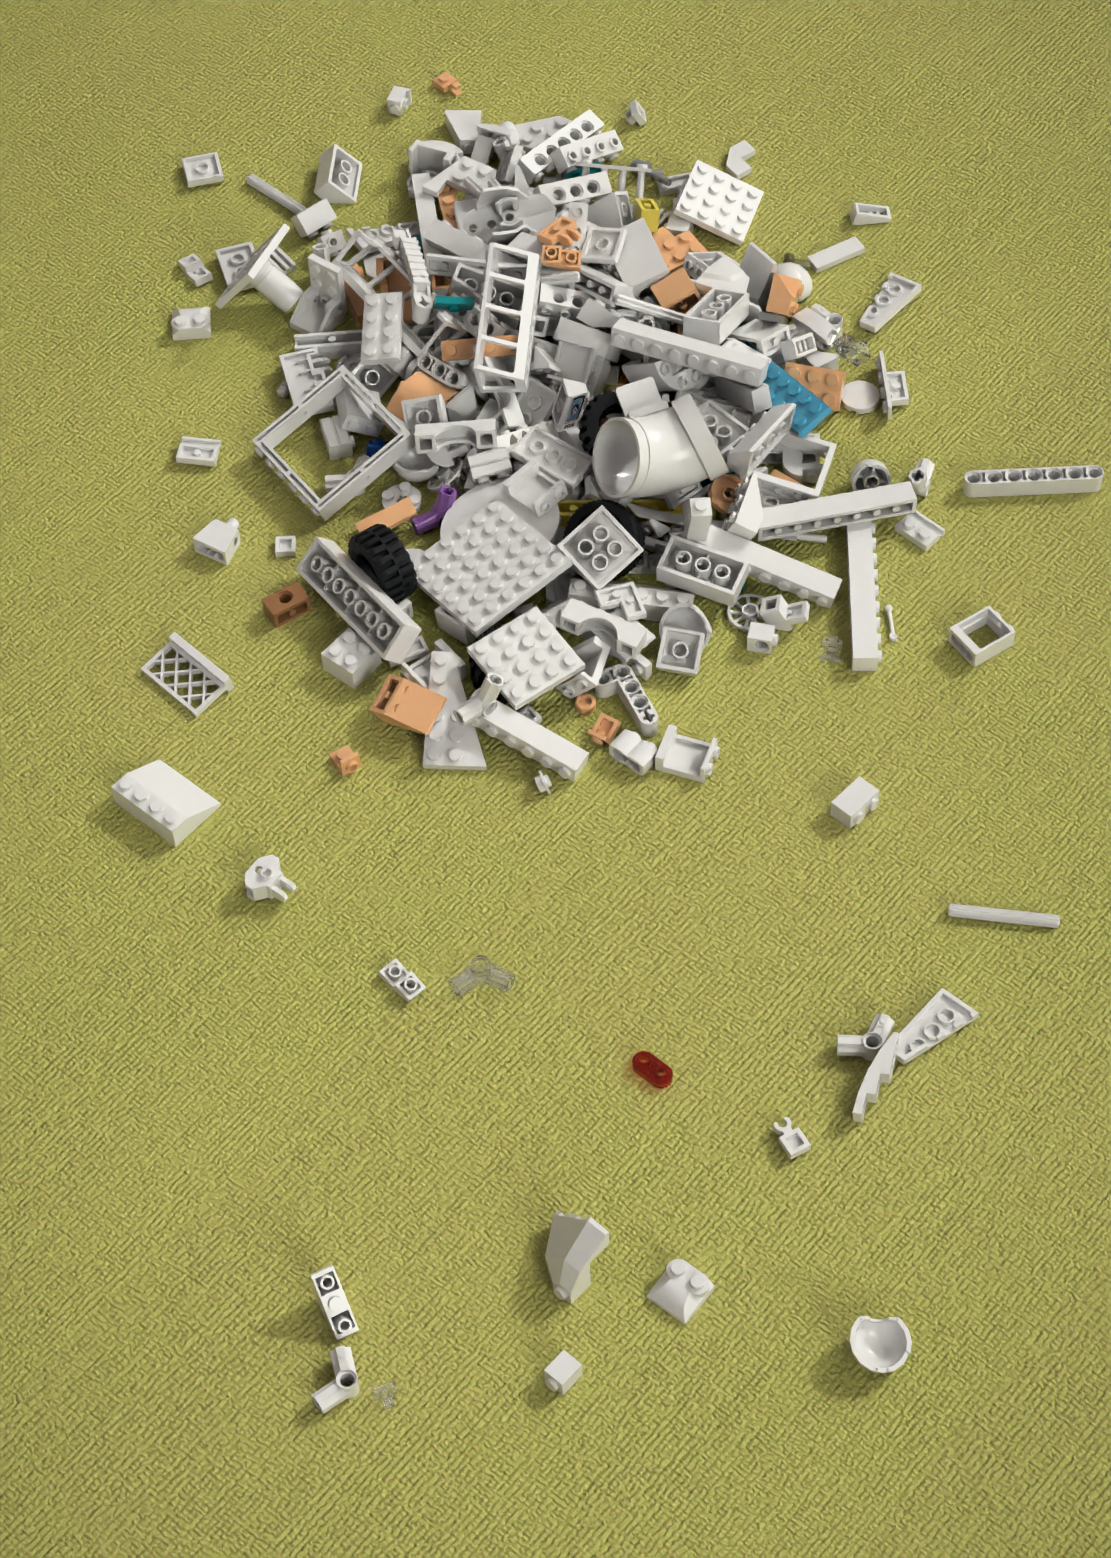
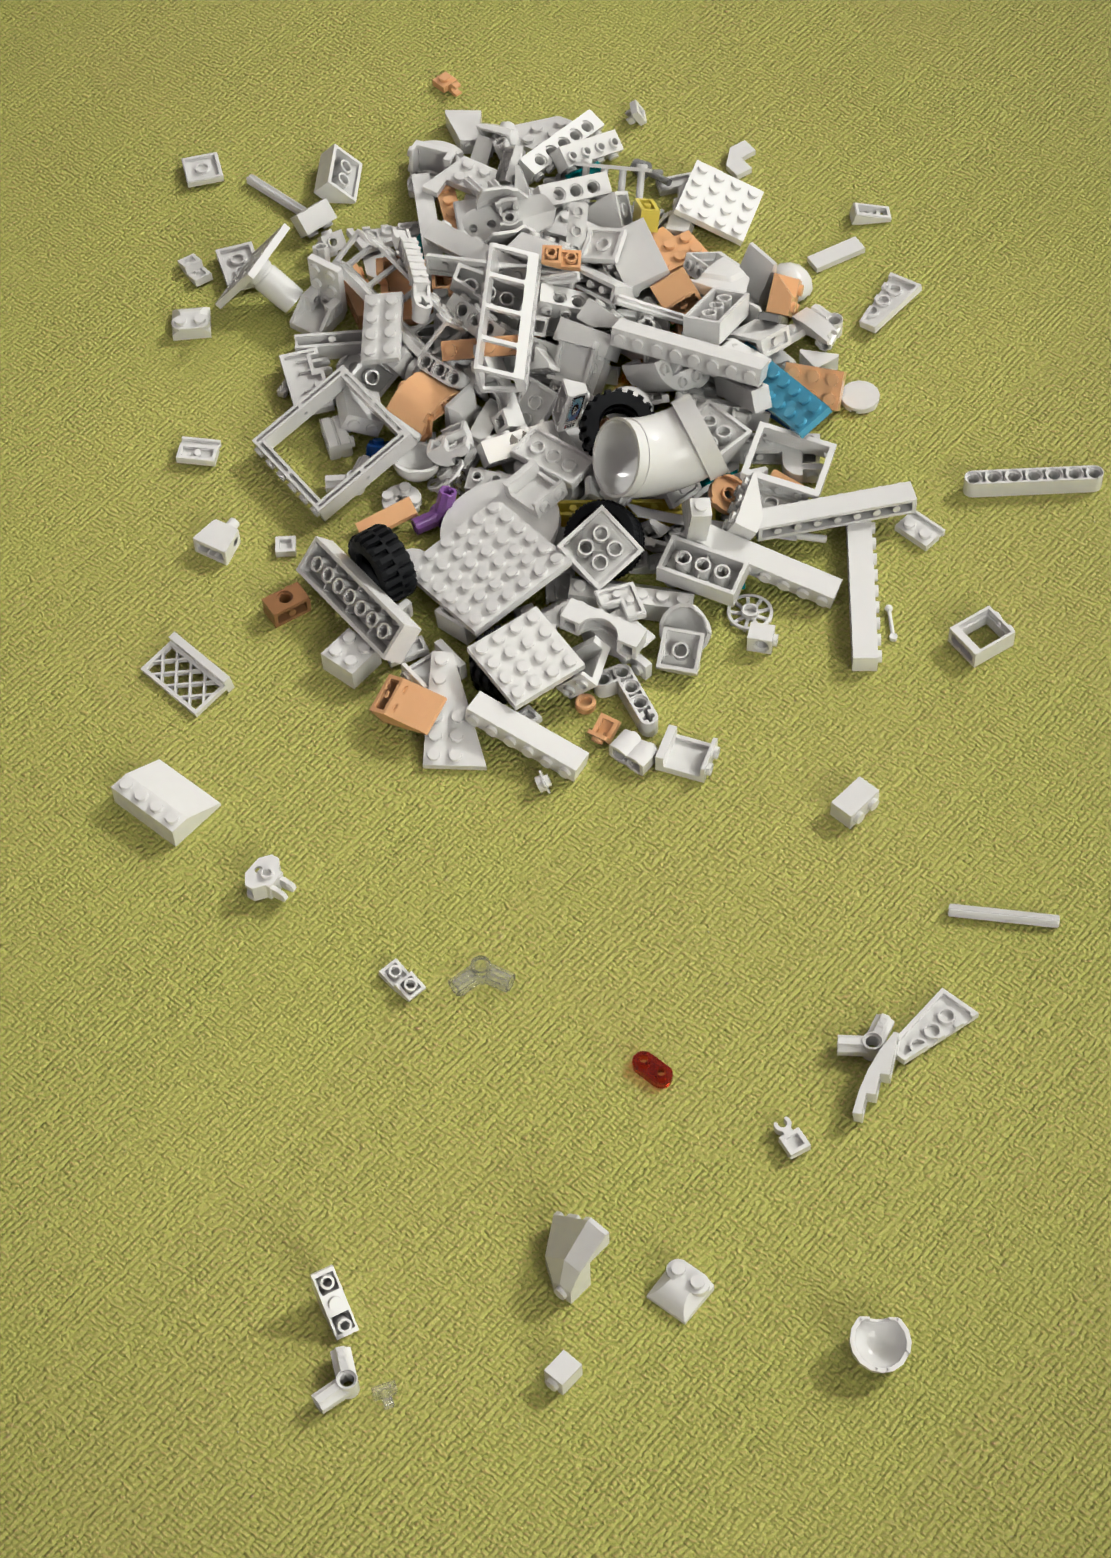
white tile [268,246,297,275] -> none
light nougat bracket [329,745,361,776] -> none
white brick [387,86,412,116] -> none
white slope [401,394,448,440] -> none
white arch [415,419,497,454] -> none
teal plate [433,296,475,312] -> none
white piece [453,672,504,726] -> none
white brick [467,446,512,484] -> none
light nougat hinge [537,216,581,248] -> none
white bracket [615,377,669,417] -> none
white slope [726,403,796,478] -> none
white brick [760,594,810,631] -> none
white slope [780,332,817,361] -> none
olive arm [783,253,811,271] -> none
clear tile [819,635,843,662] -> none
clear leg [832,333,870,367] -> none
white cylinder [850,459,892,491] -> none
white bracket [875,350,909,420] -> none
white piece [908,458,935,497] -> none

